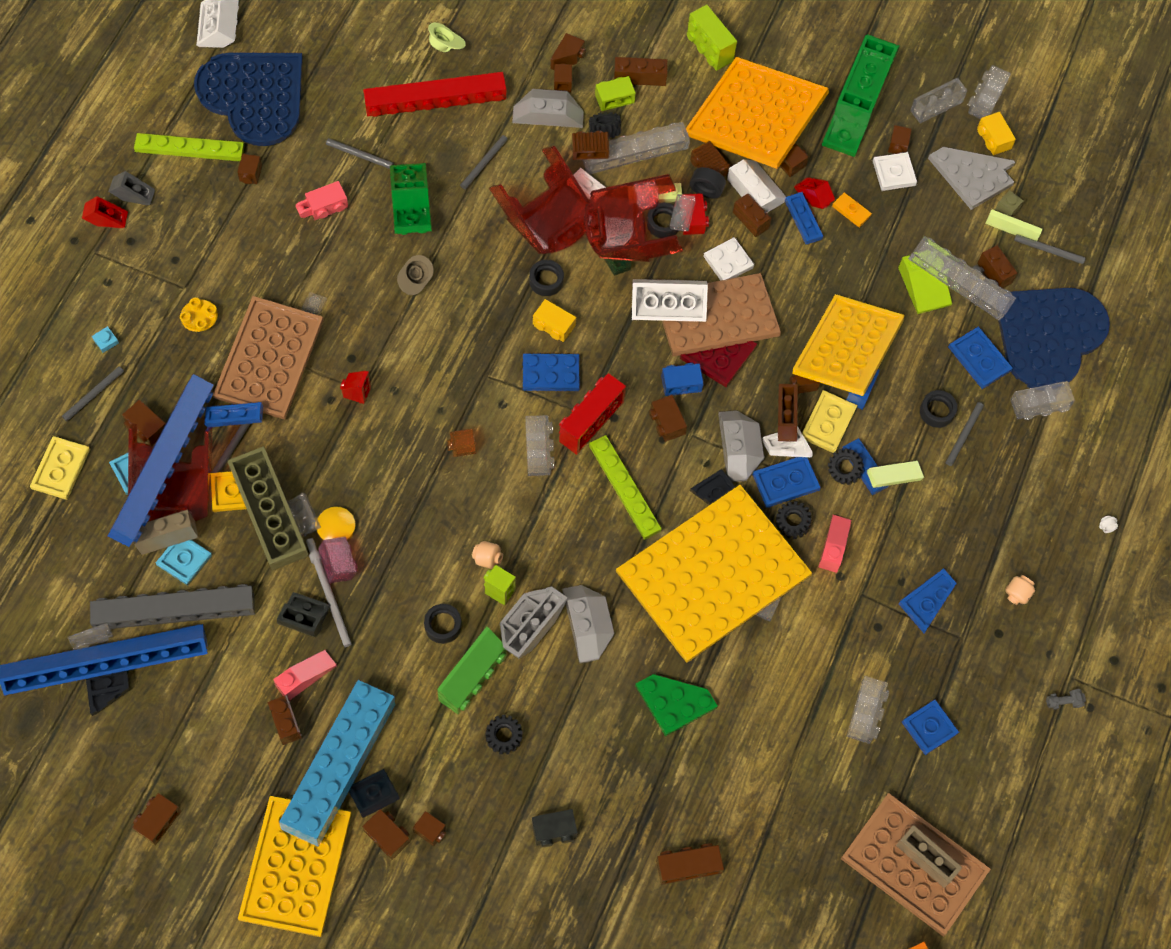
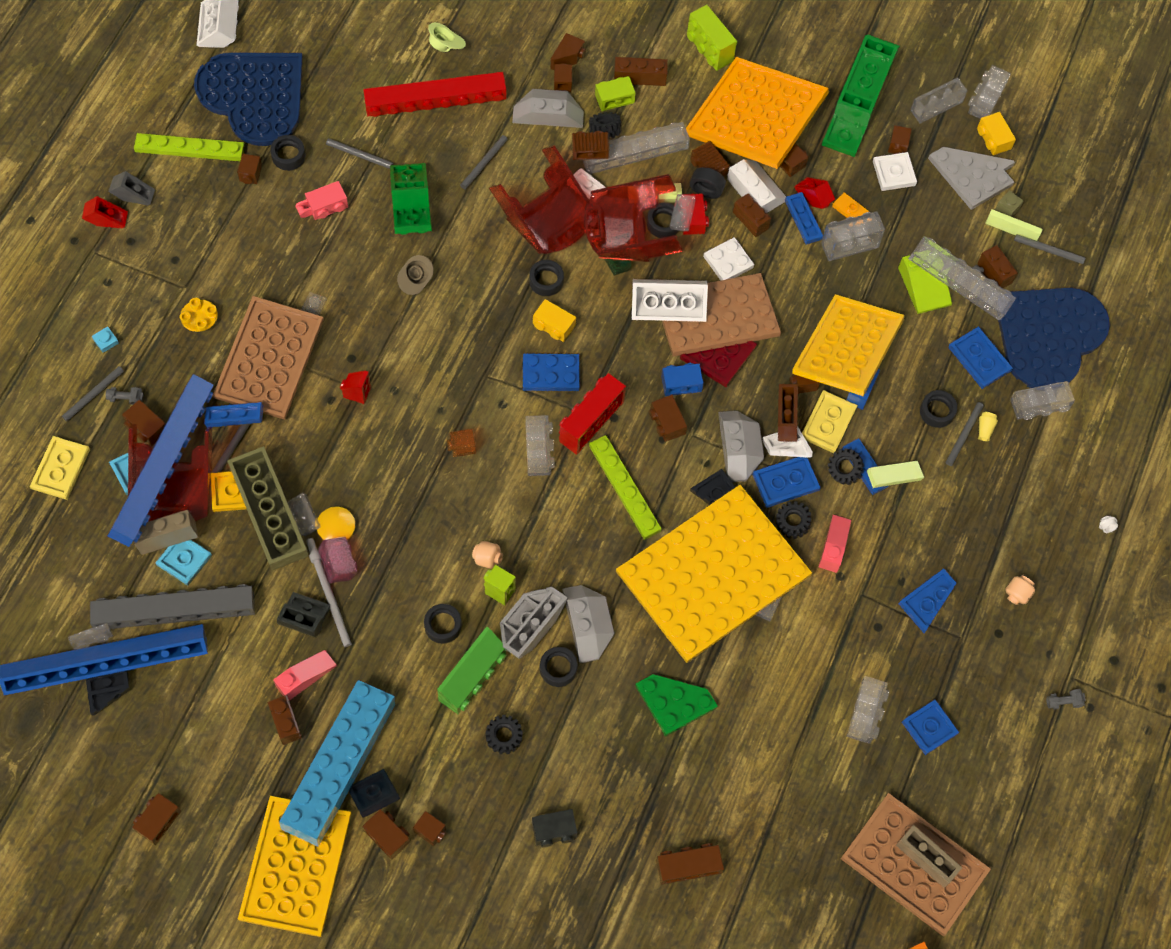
none -> dark grey bar [106,387,144,405]
none -> black tyre [270,135,306,171]
none -> black tyre [539,647,578,687]
none -> clear brick [821,211,885,261]
none -> light yellow cone [978,412,998,441]

